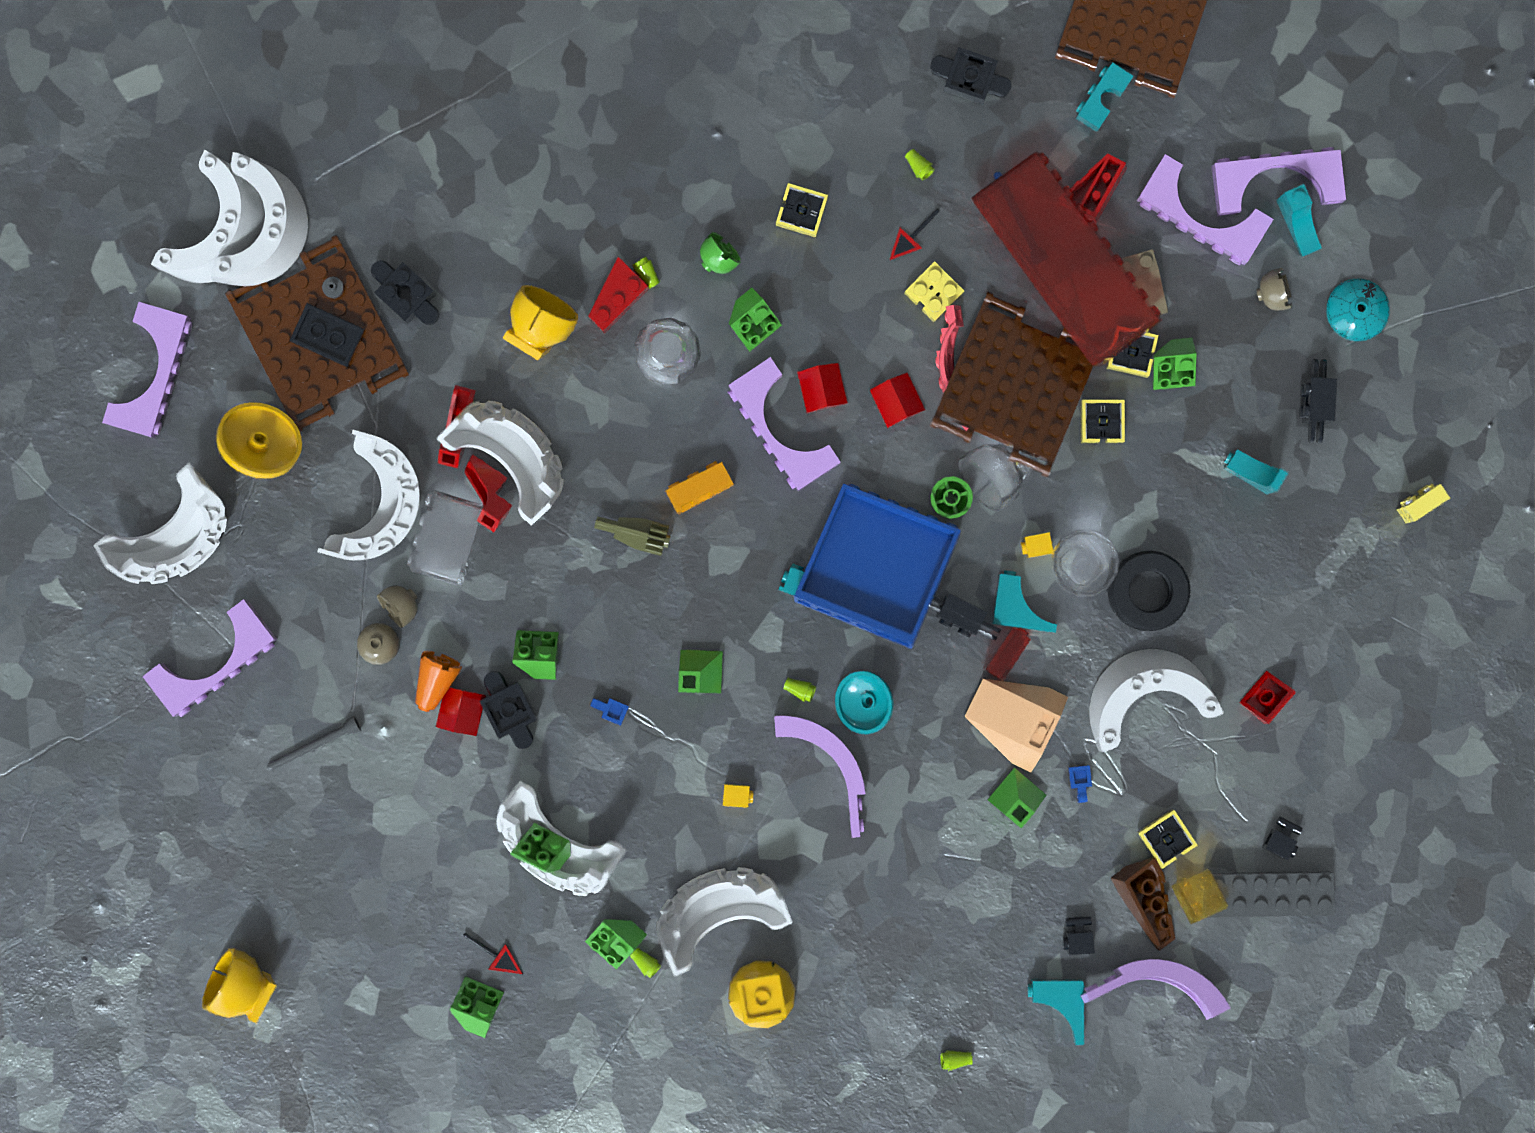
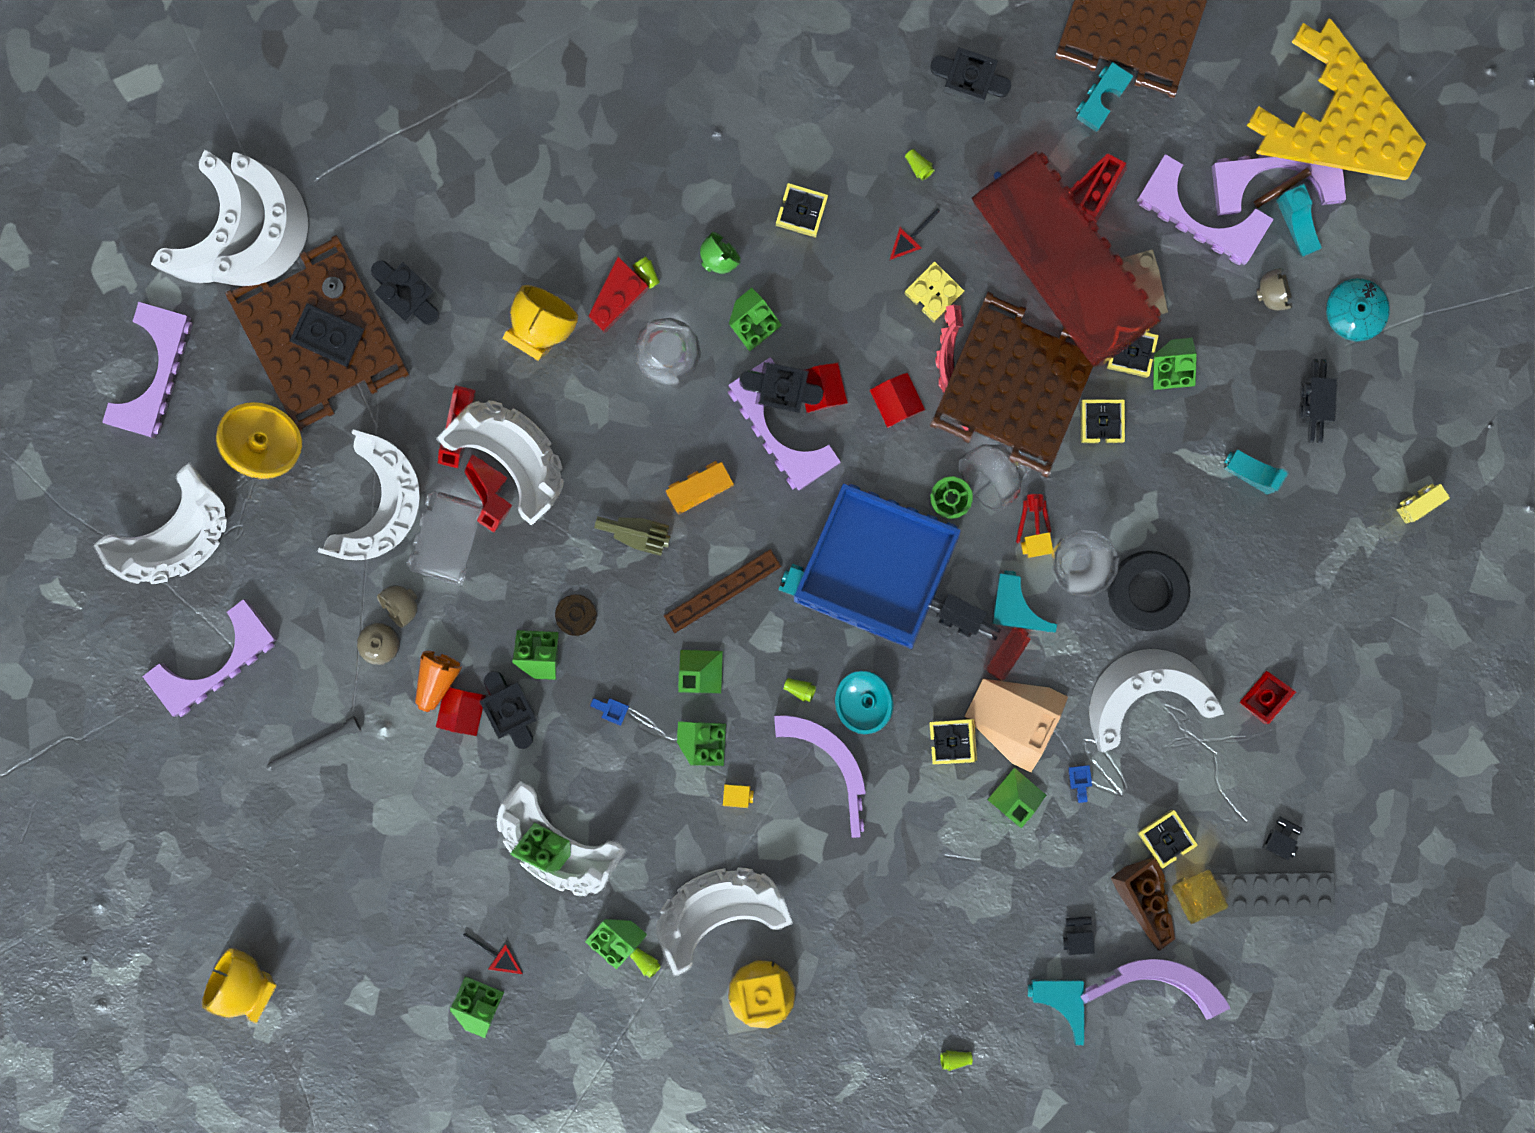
none -> dark brown tile [555,594,597,636]
none -> reddish brown tile [664,549,782,634]
none -> bright green slope [677,722,726,766]
none -> black brick [739,362,823,413]
none -> piece [930,719,977,764]
none -> red plant [1016,494,1051,543]
none -> light grey cylinder [1067,550,1113,592]
none -> yellow wing [1247,18,1426,180]
none -> reddish brown bar [1253,167,1312,208]

